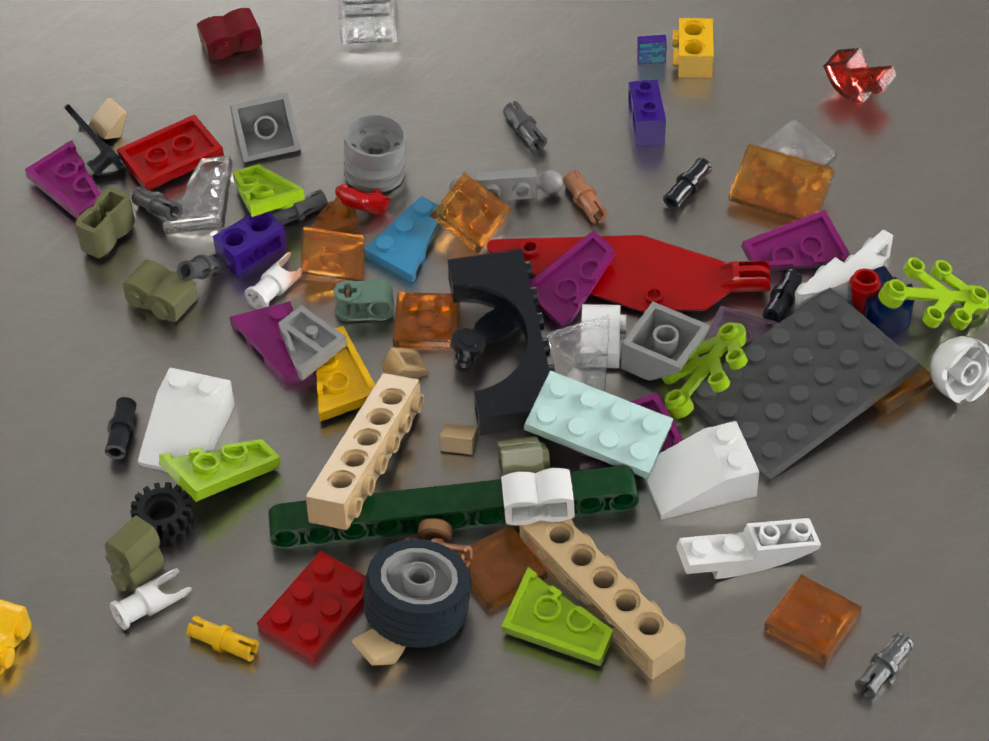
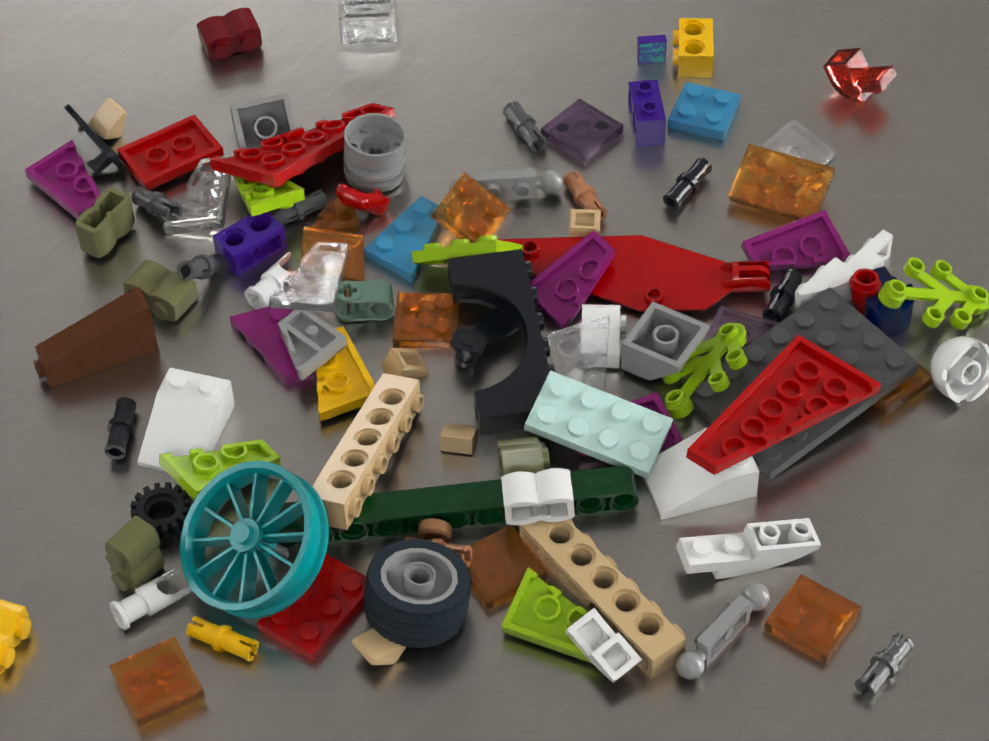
none -> reddish brown slope [33,287,159,389]
none -> clear orange plate [109,636,205,727]
none -> teal wheel [180,461,329,619]
none -> red wing [209,103,395,188]
none -> clear wing [270,242,349,313]
none -> lime wing [412,235,523,266]
none -> clear purple tile [541,98,623,163]
none -> white slope [565,608,642,683]
none -> tan slope [569,209,601,237]
none -> dark azure plate [668,82,741,141]
none -> light grey plate [676,583,770,680]
none -> red wing [686,334,882,475]

